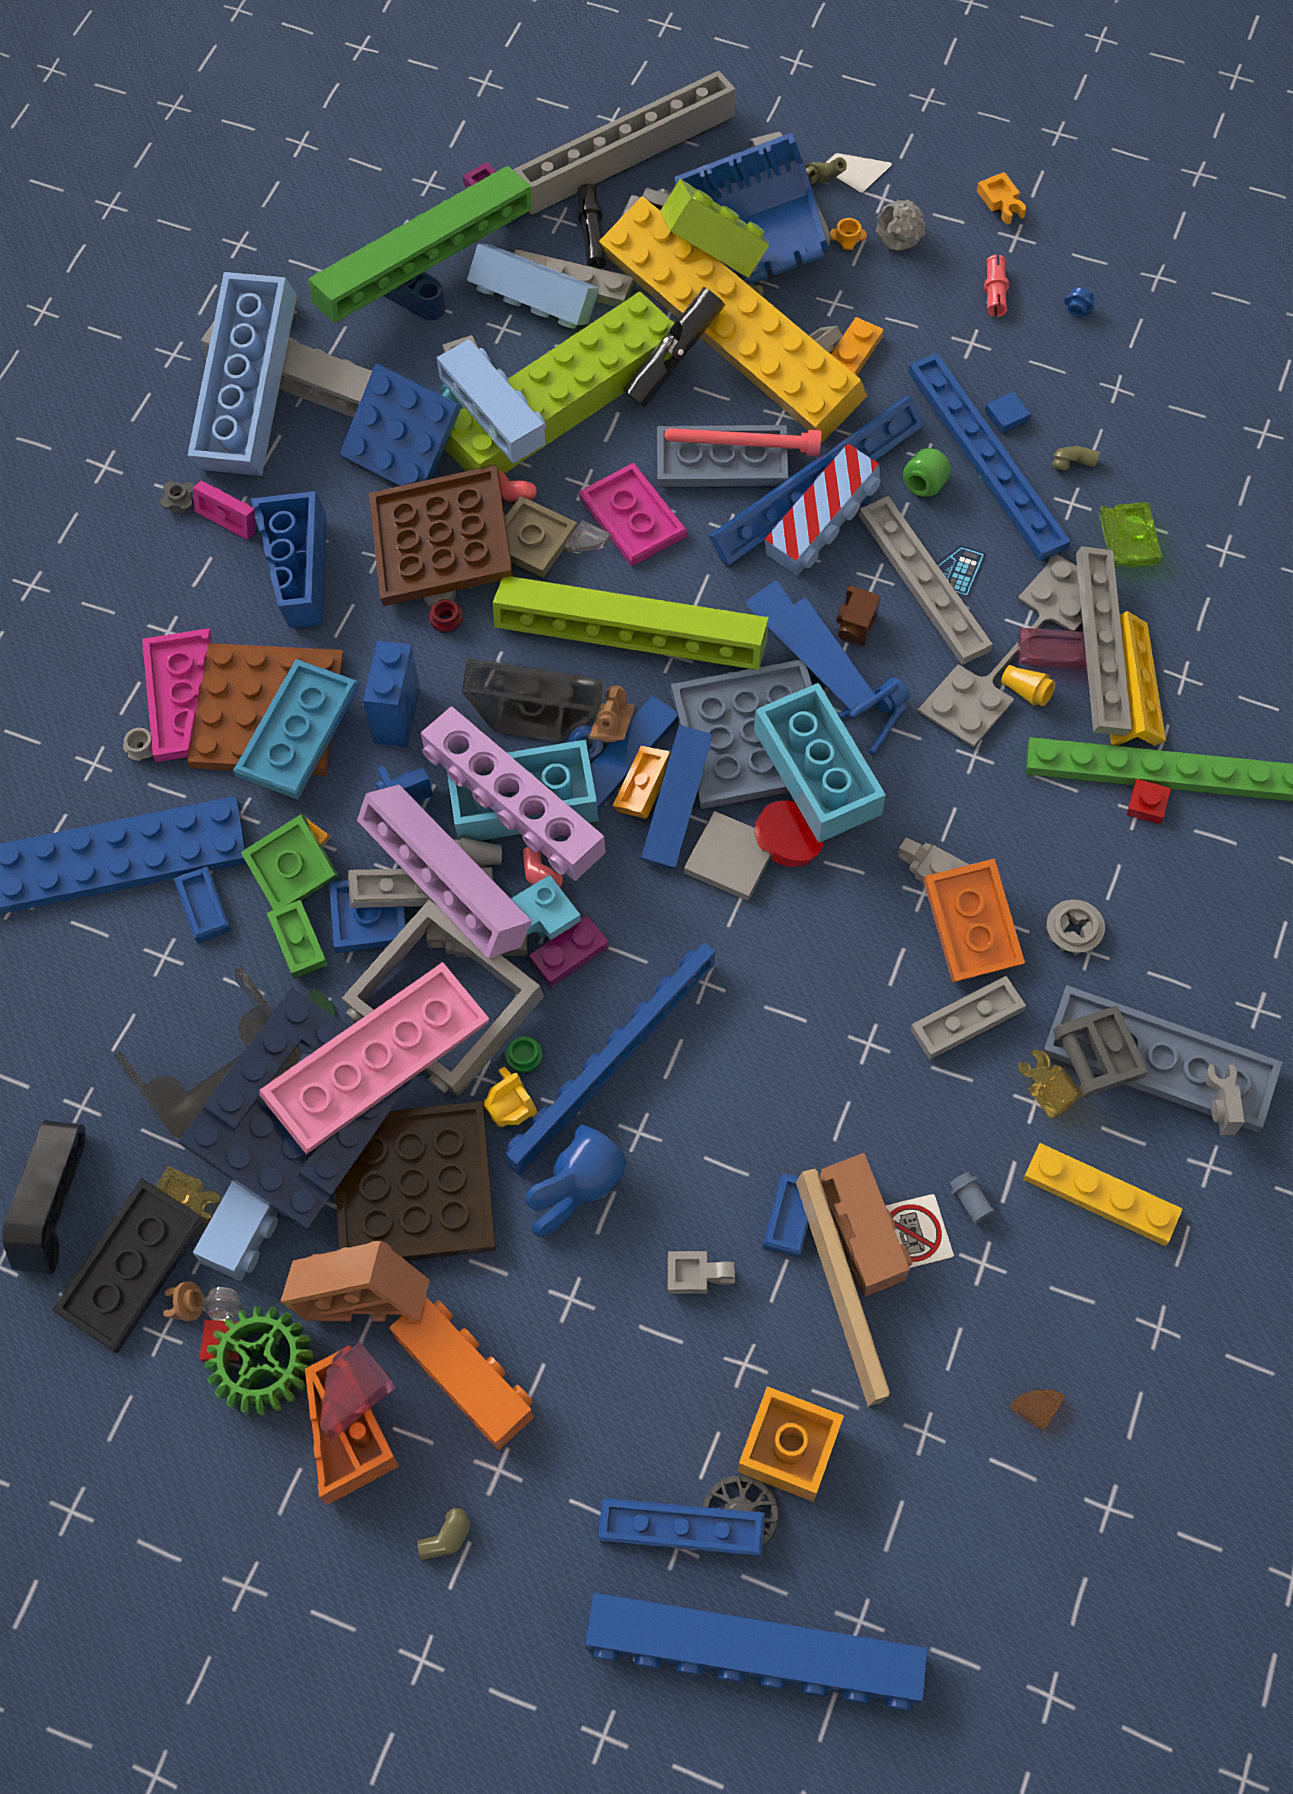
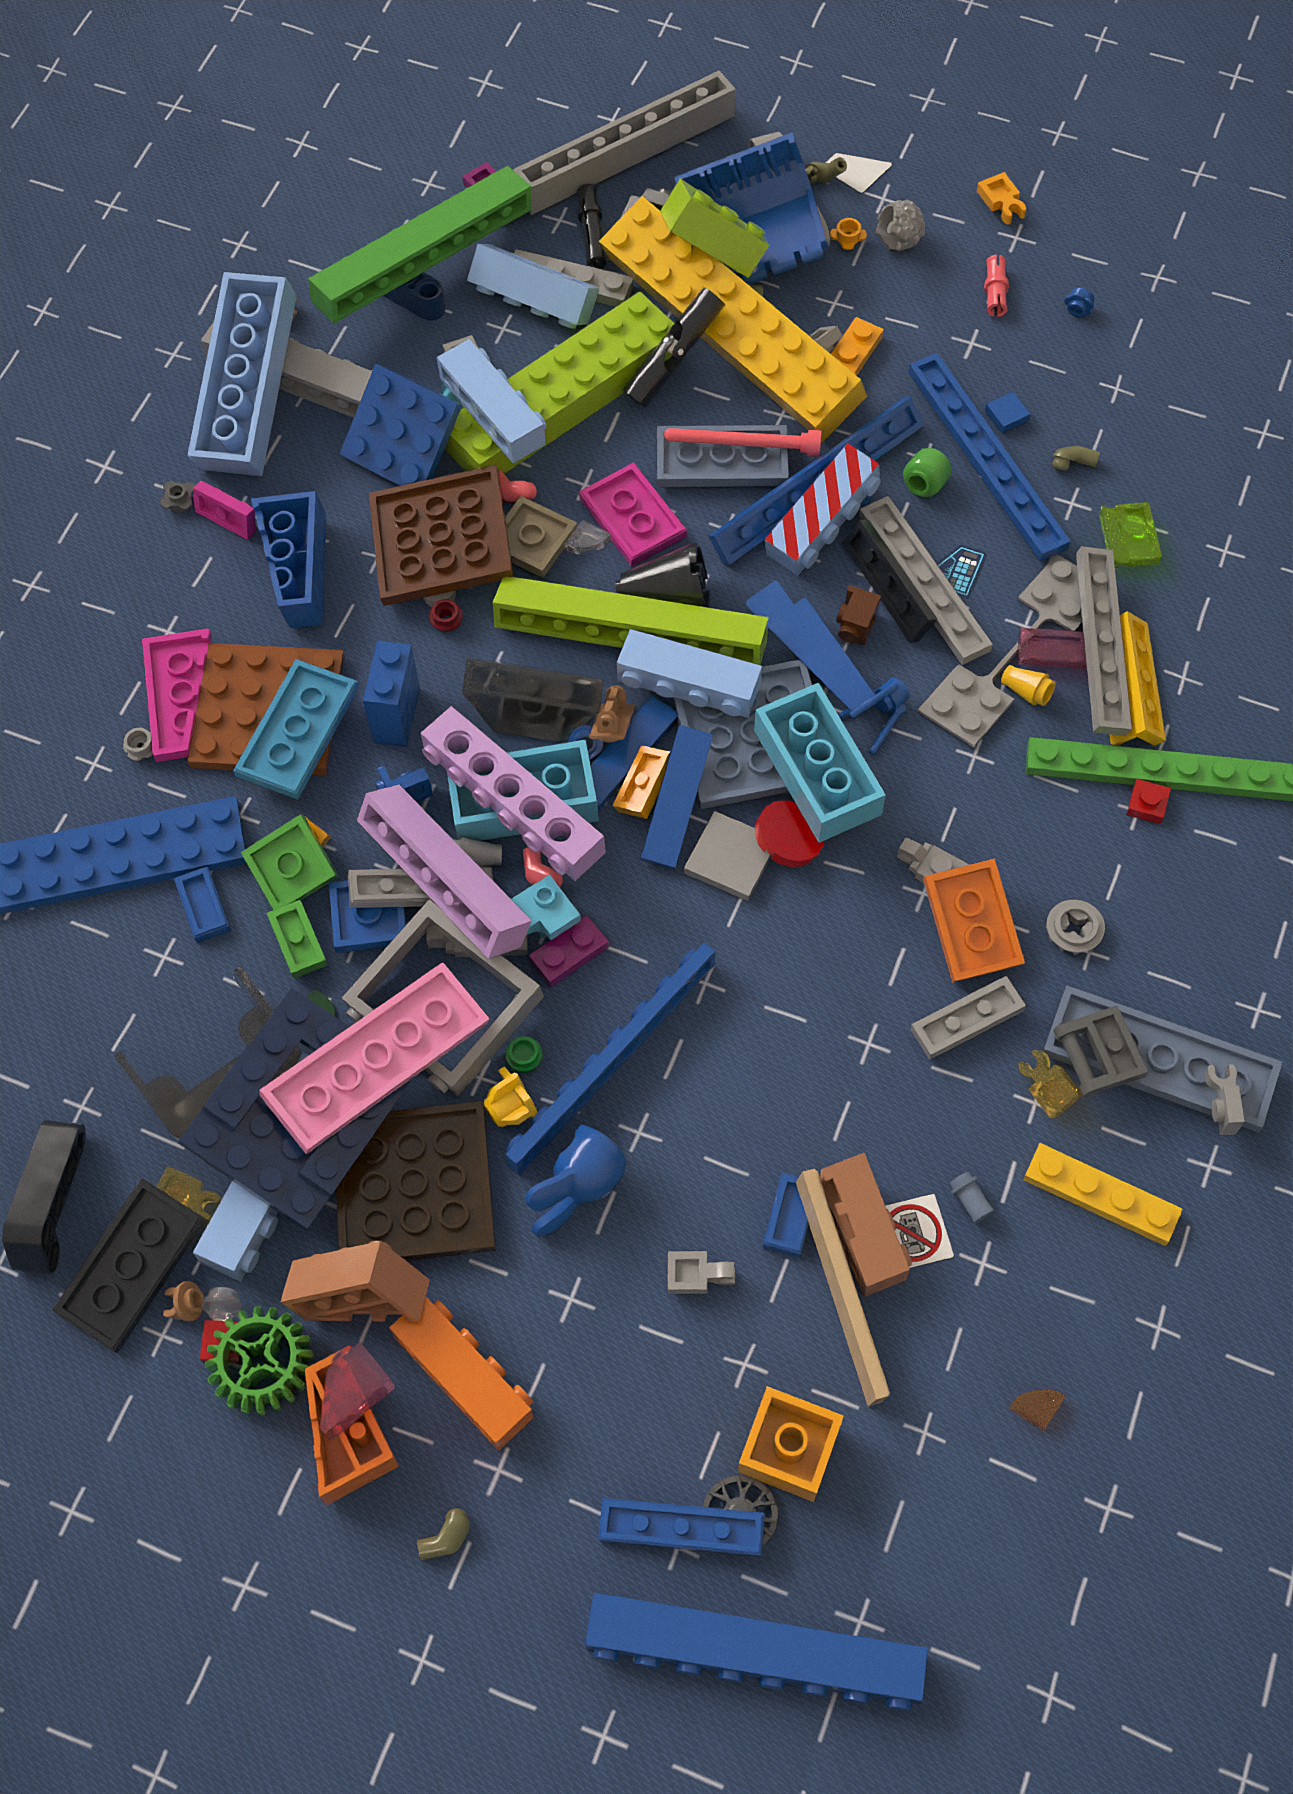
none -> black cone [615,543,710,608]
none -> light blue brick [617,629,762,718]
none -> black plate [842,520,937,643]

